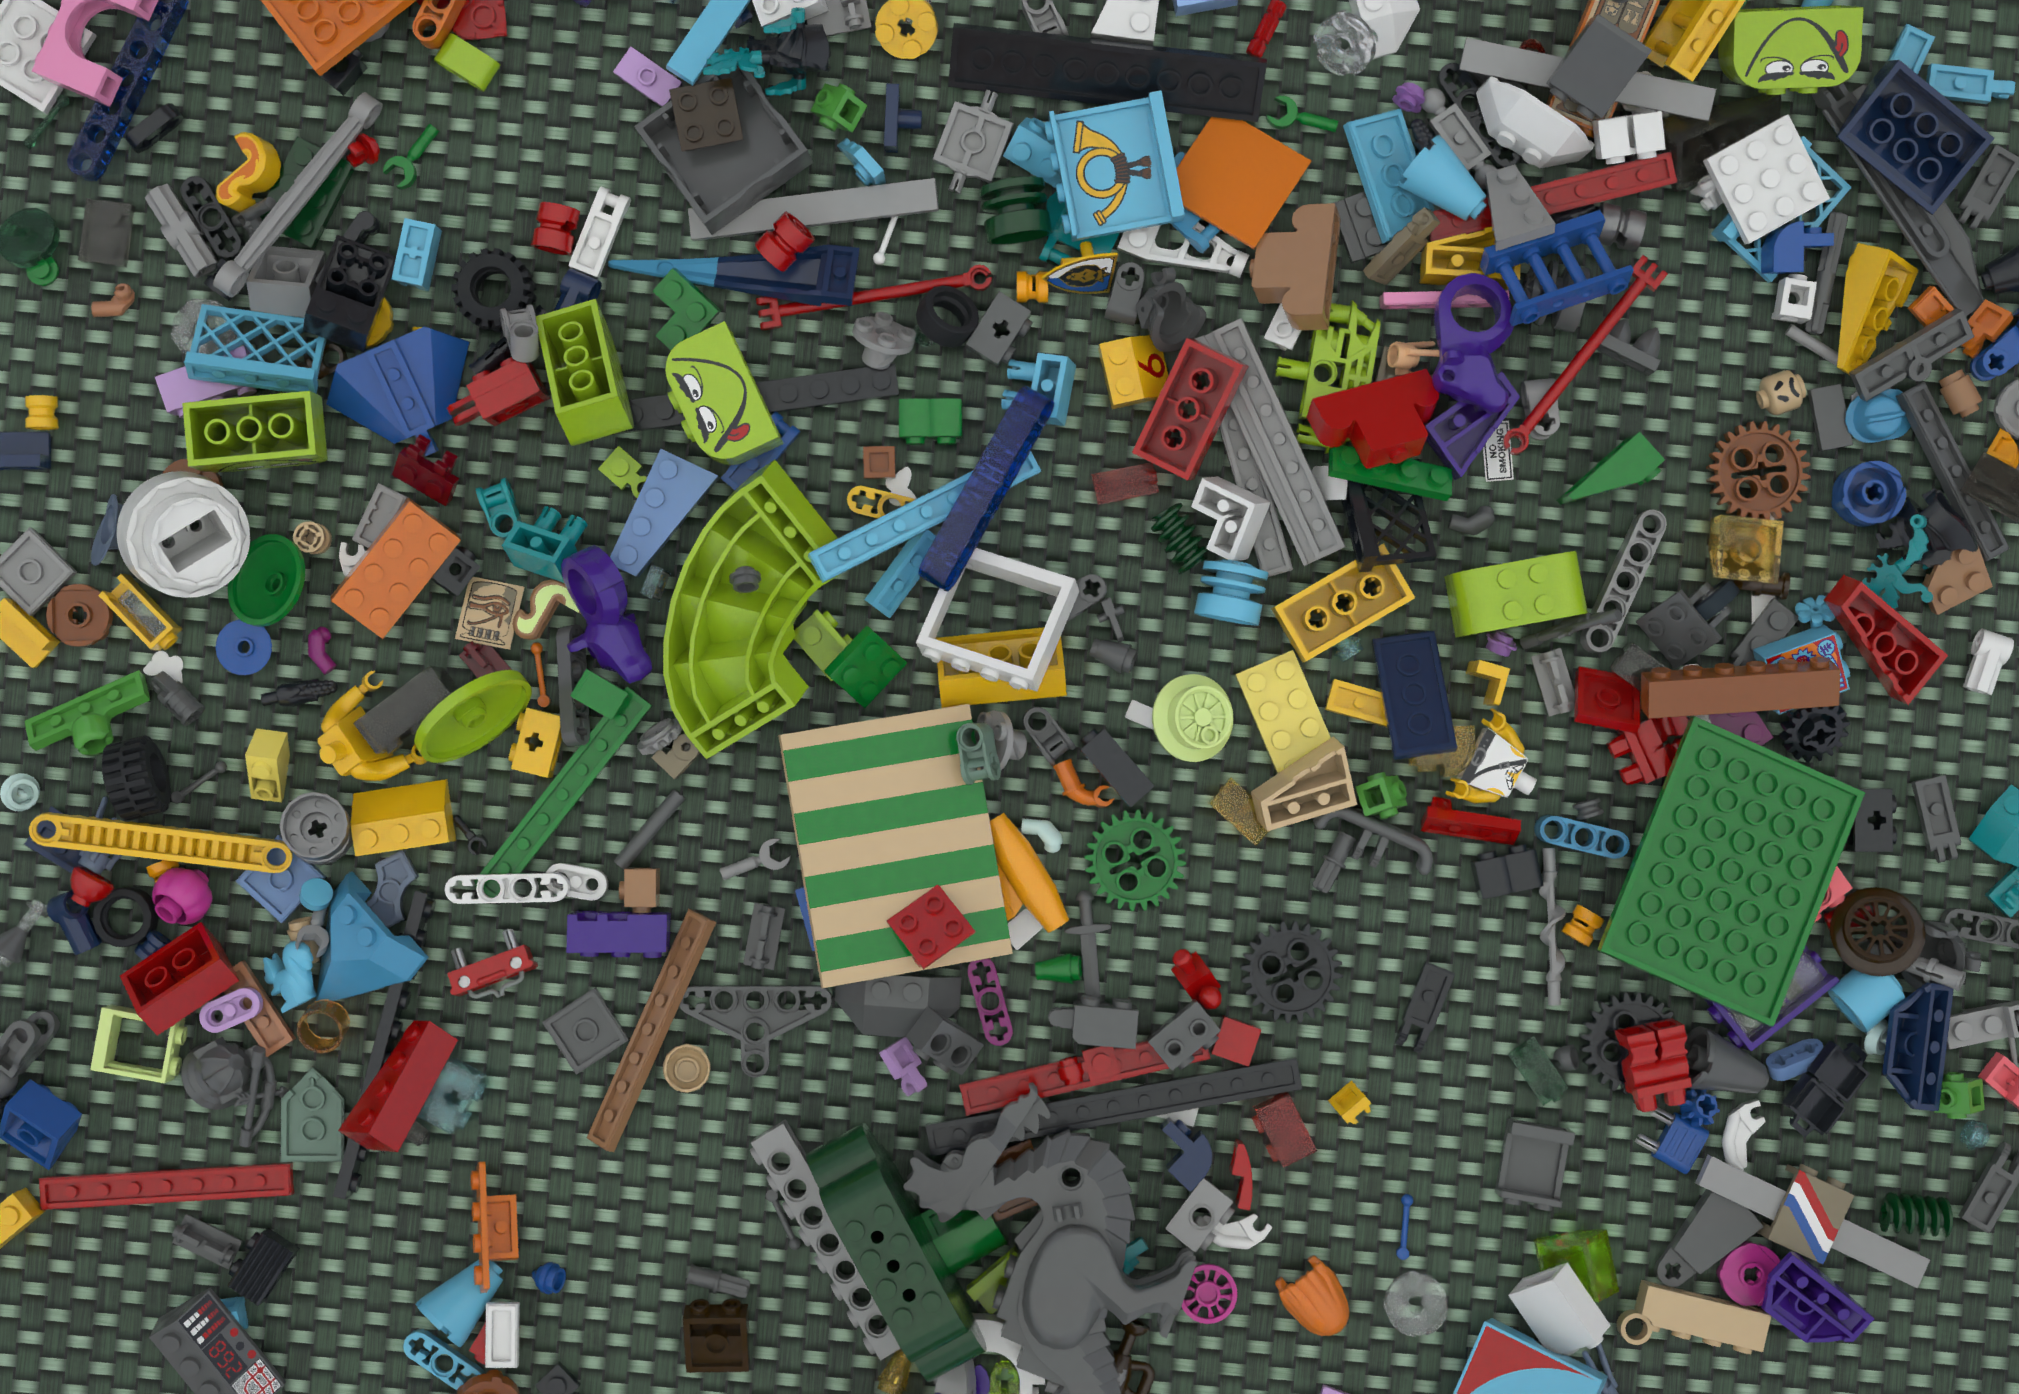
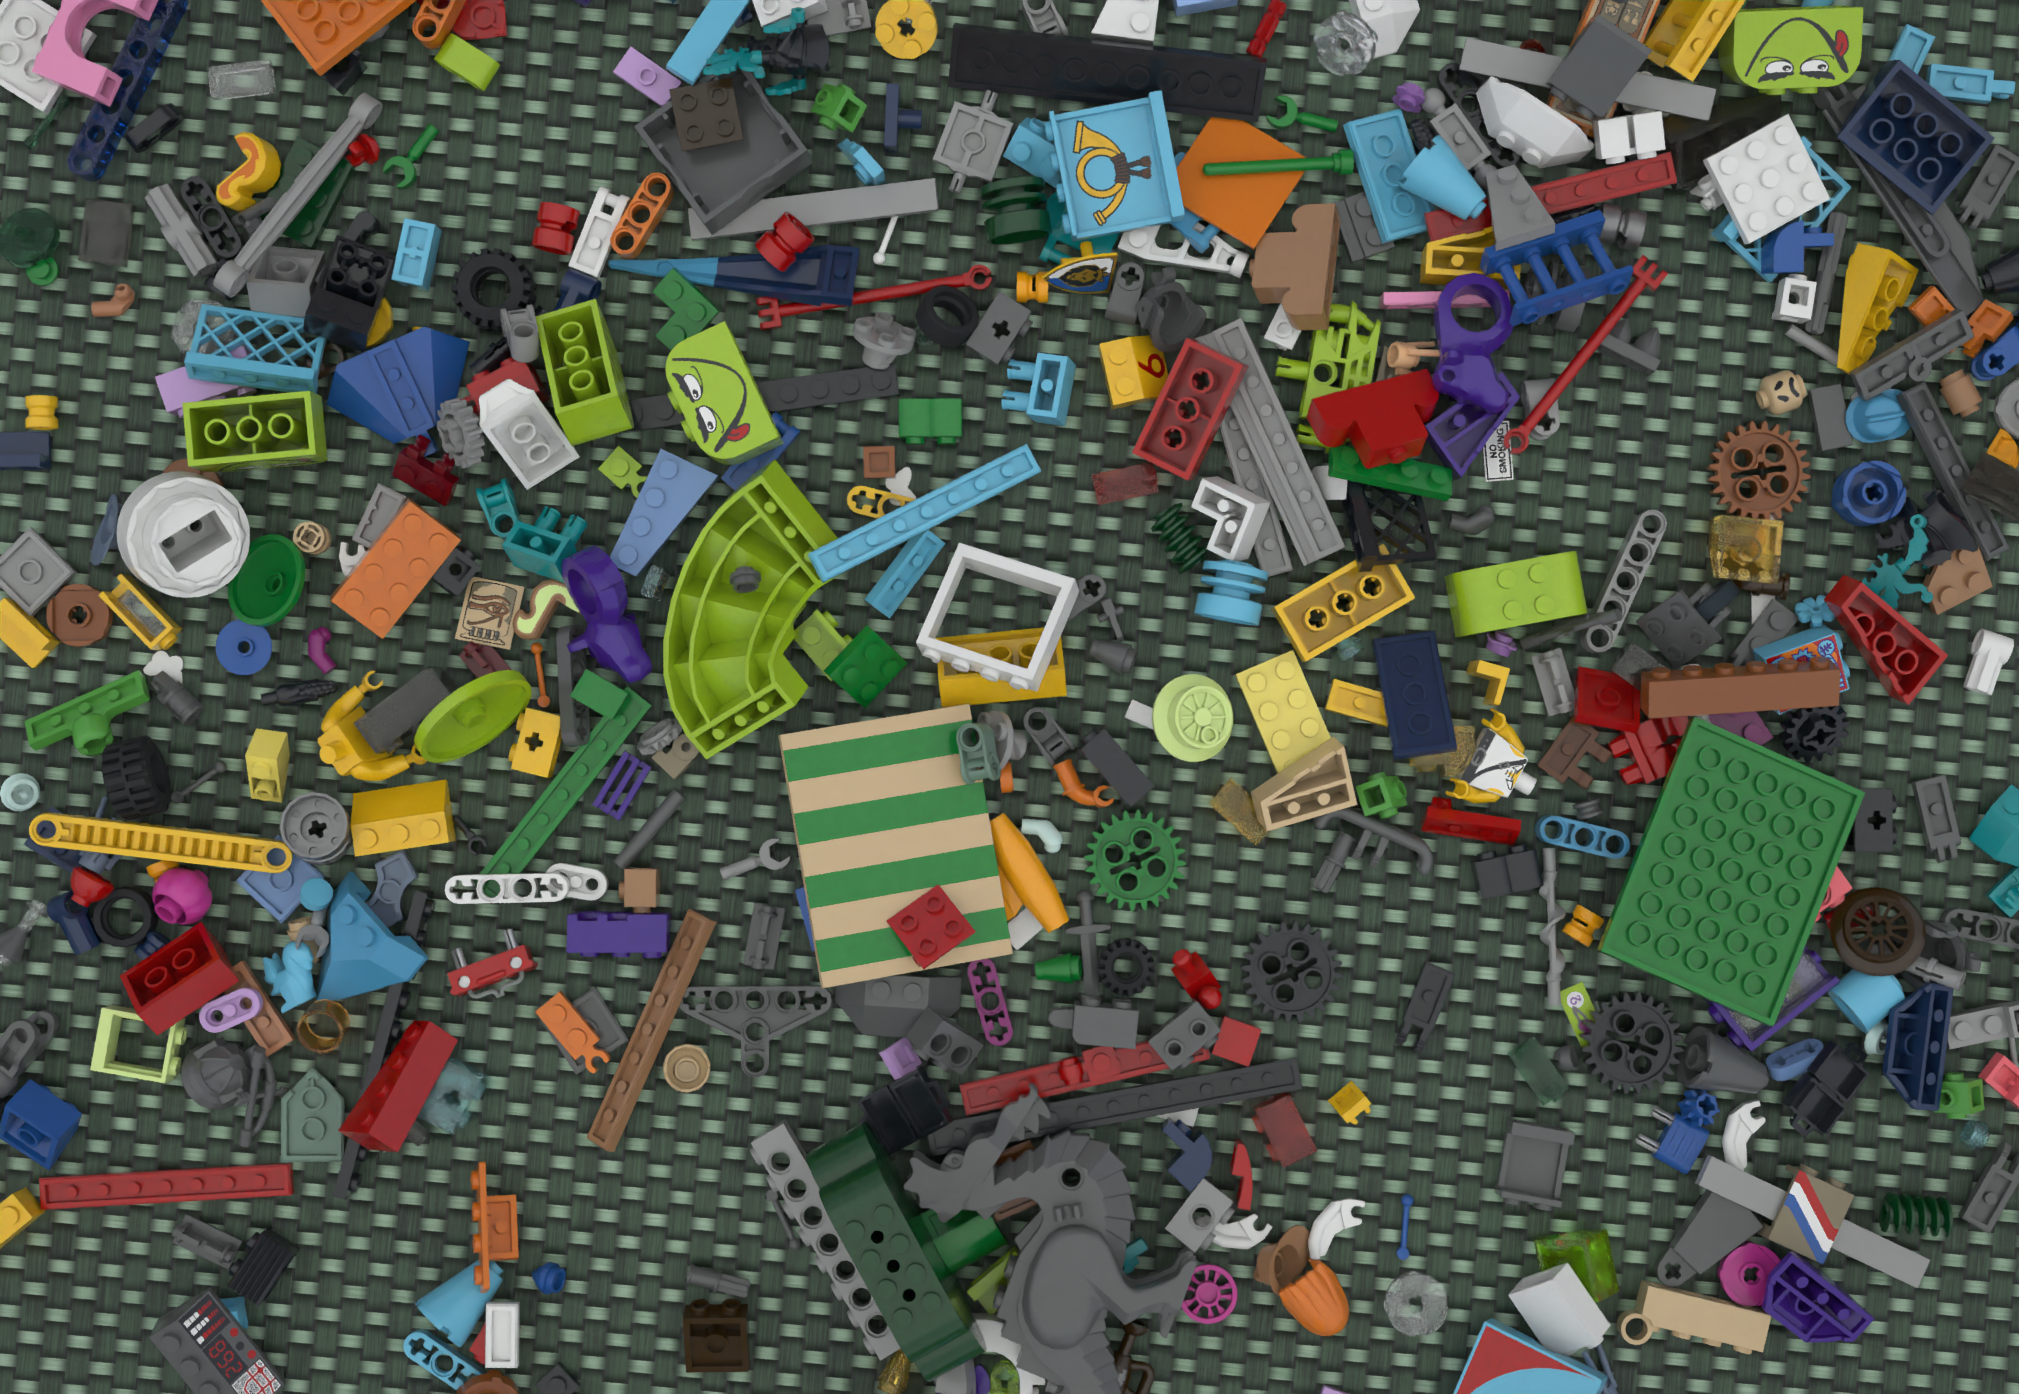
clear blue beam [918,386,1054,591] -> none
dark tan hinge [1363,207,1440,285] -> none
green slope [1556,432,1665,505] -> none
red hips [1615,1018,1692,1112] -> none
none -> clear tile [207,60,276,100]
none -> light grey gear [437,398,485,468]
none -> white slope [479,379,580,490]
none -> orange plate [535,991,611,1074]
none -> dark purple tile [592,751,652,821]
none -> orange beam [610,172,674,260]
none -> black piece [857,1066,953,1155]
none -> orange tile [1000,761,1014,793]
none -> black tyre [1098,938,1155,996]
none -> green piece [1202,149,1354,176]
none -> medium nougat piece [1253,1225,1310,1296]
none -> white piece [1308,1198,1365,1260]
none -> reddish brown plate [1536,715,1613,789]
none -> lime sticker [1560,982,1607,1046]

